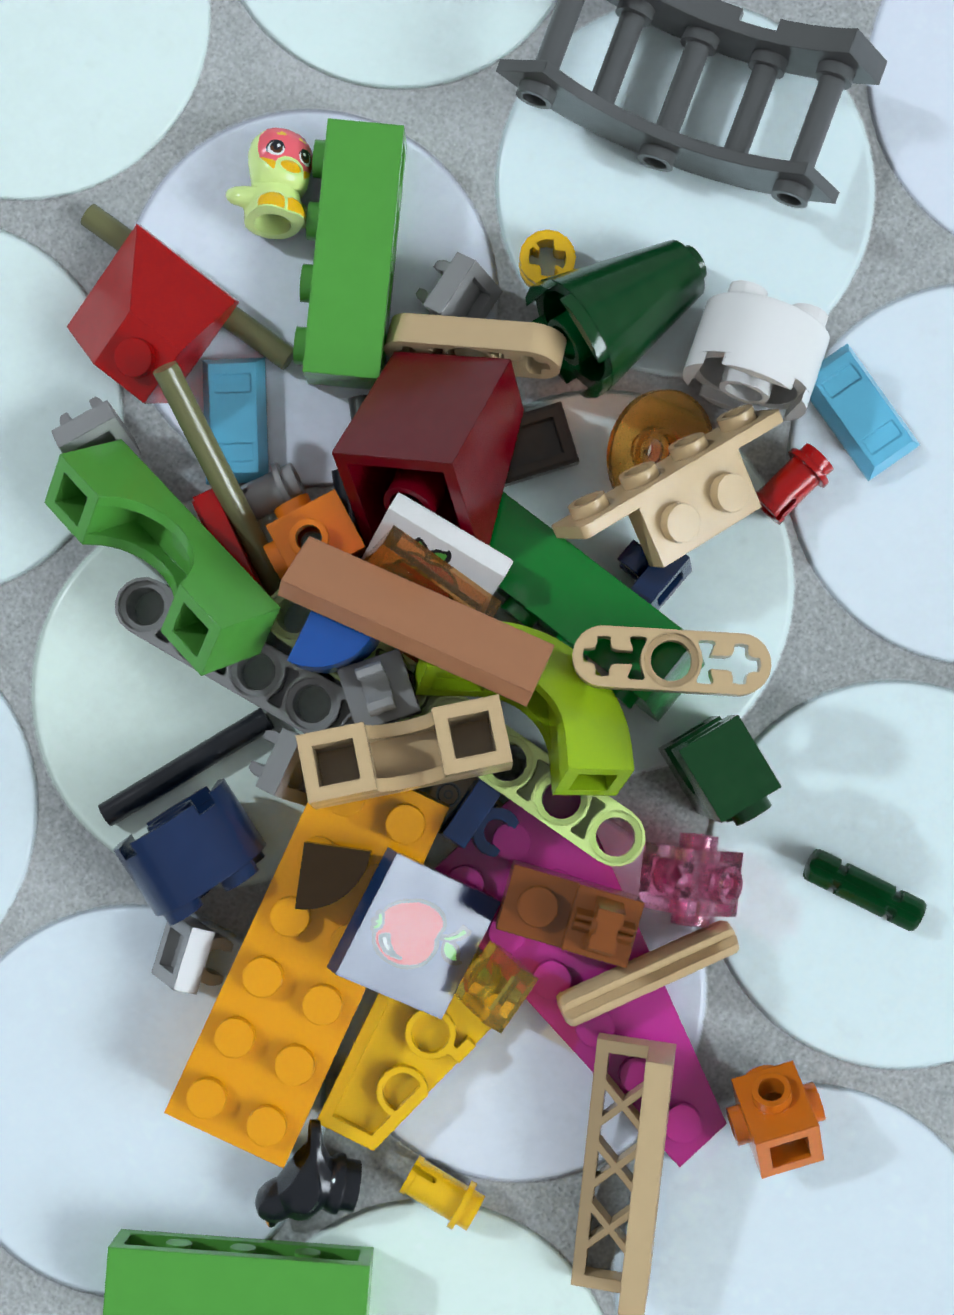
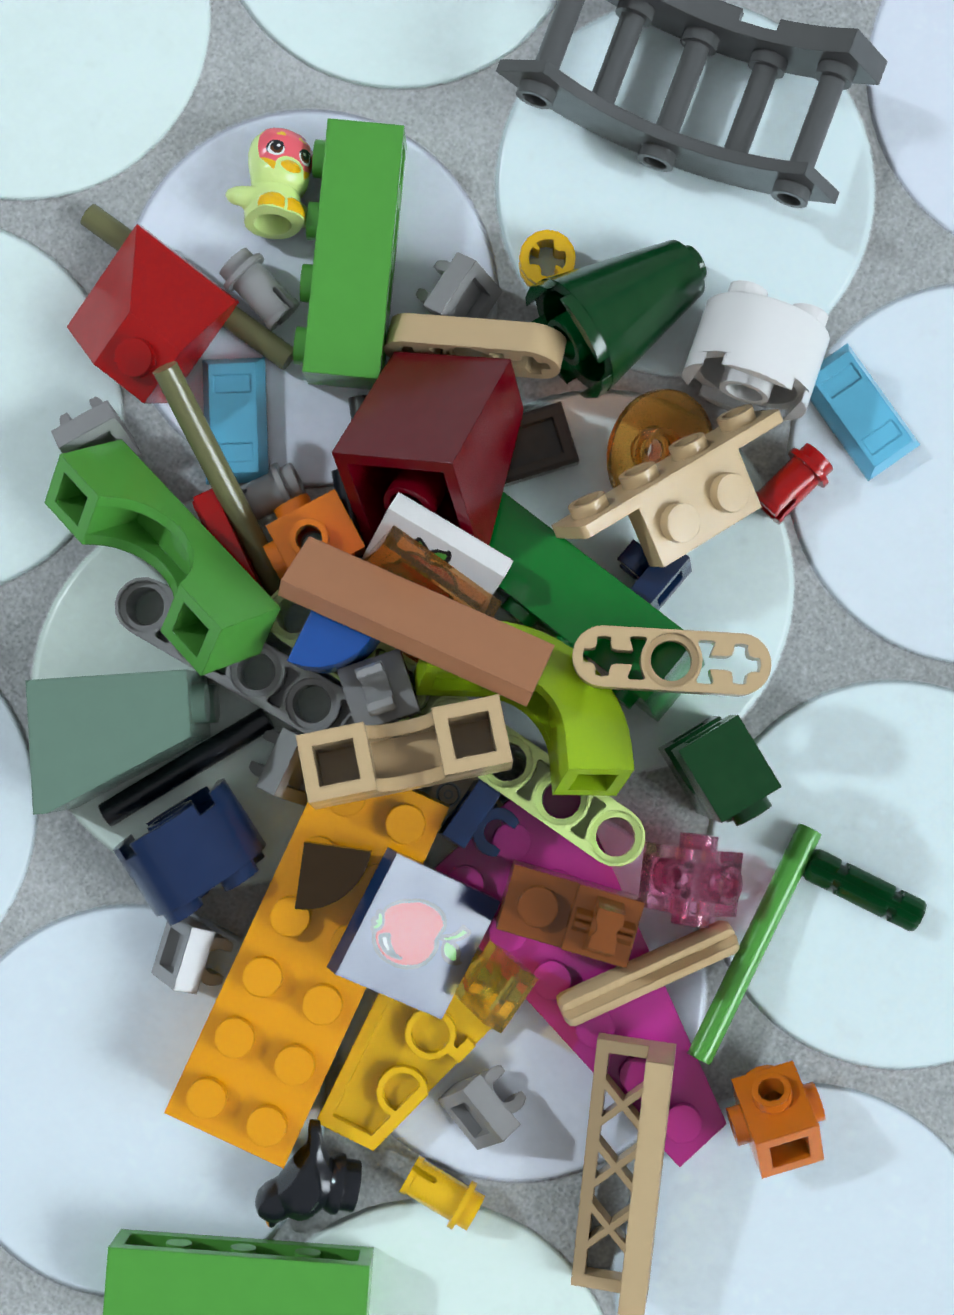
none -> sand green slope [25,669,220,815]
none -> light grey pin [219,248,300,331]
none -> light grey tile [438,1065,526,1150]
none -> bright green bar [687,824,822,1065]

